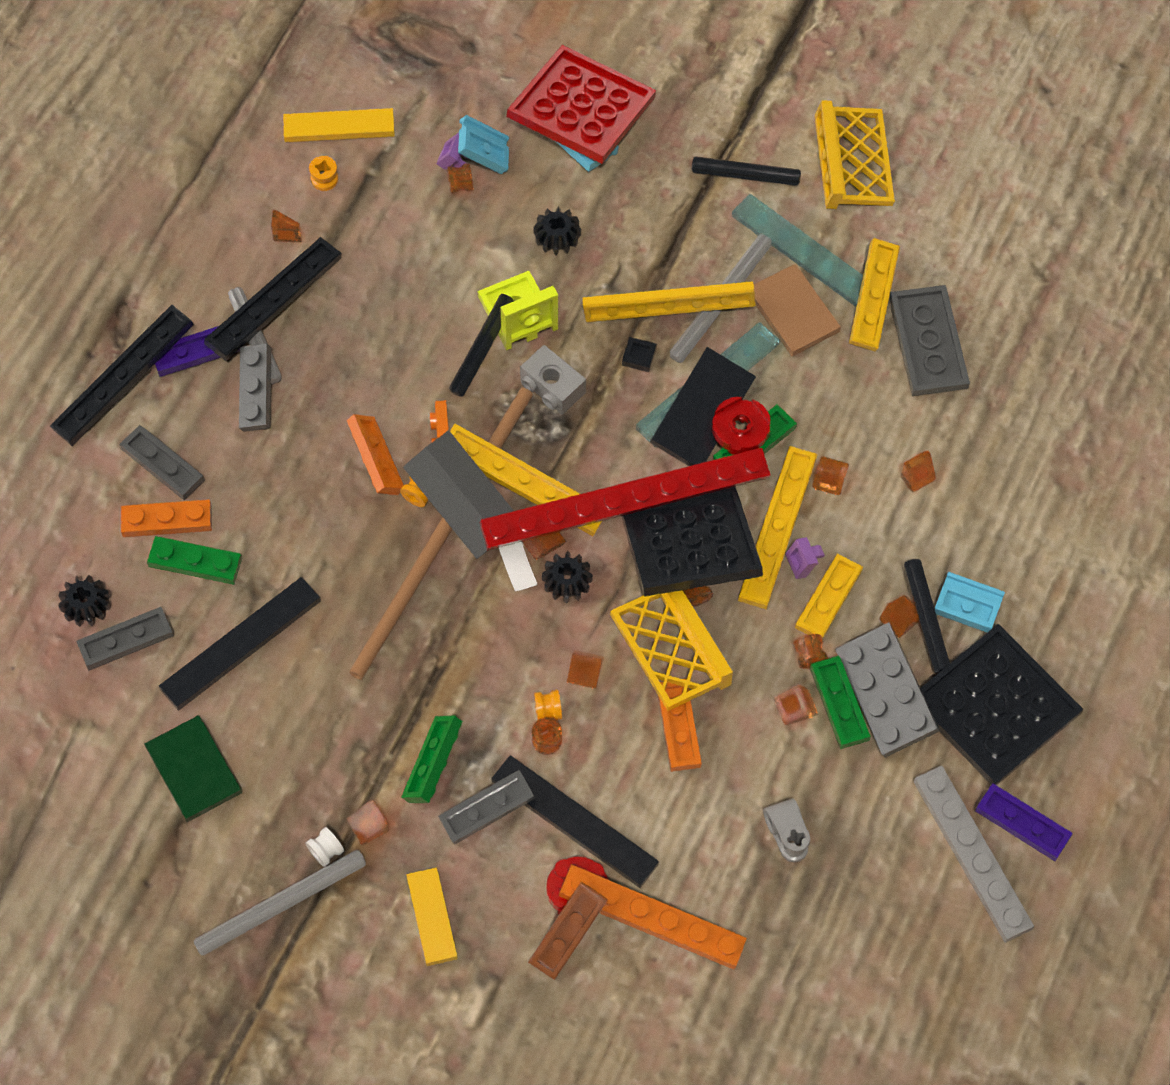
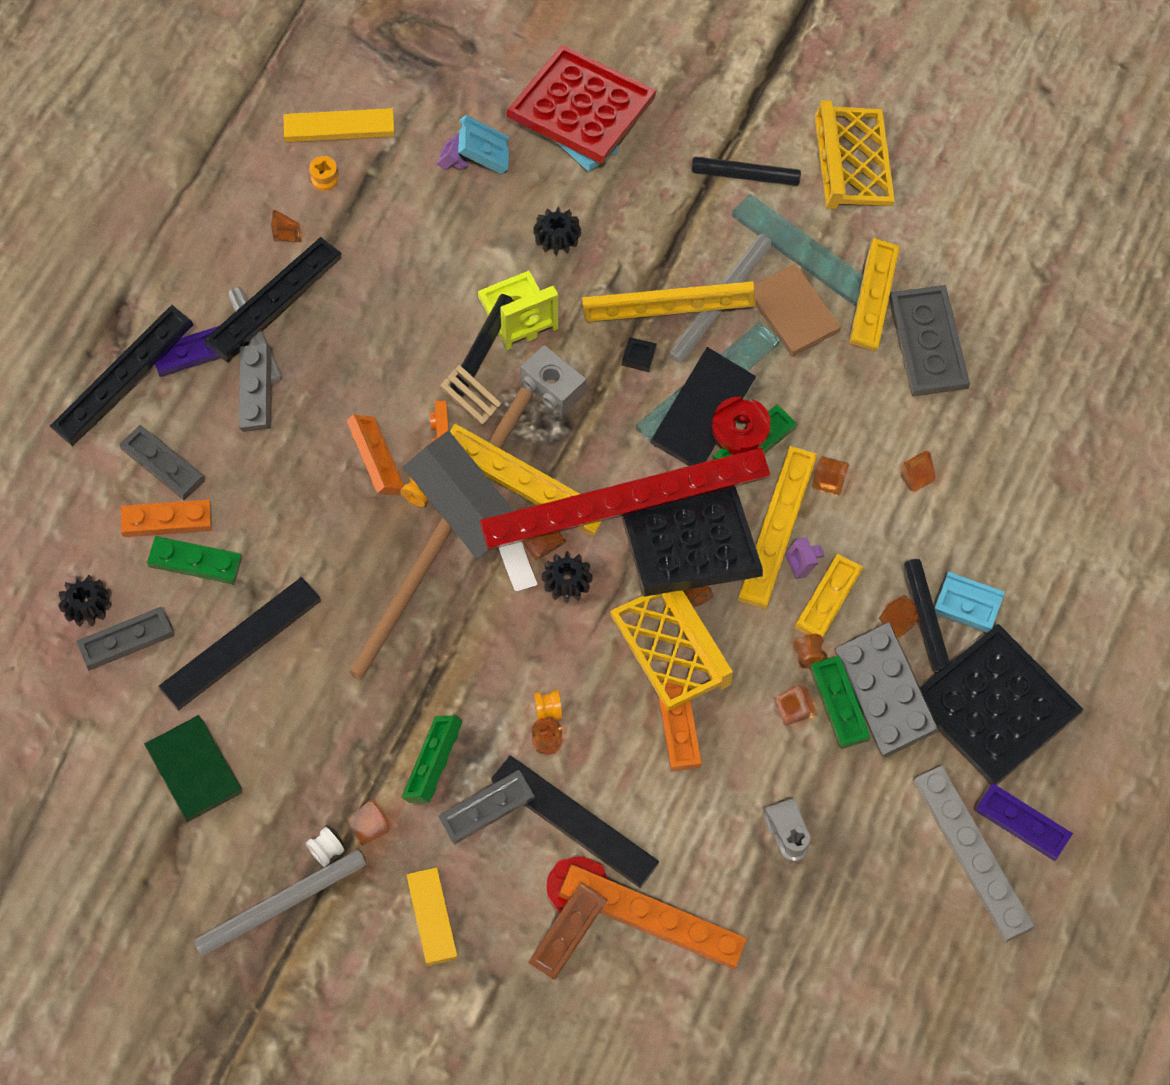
clear orange wheel [447,163,473,194] -> none
clear orange slope [567,650,604,689] -> none
none -> tan tile [439,365,502,426]

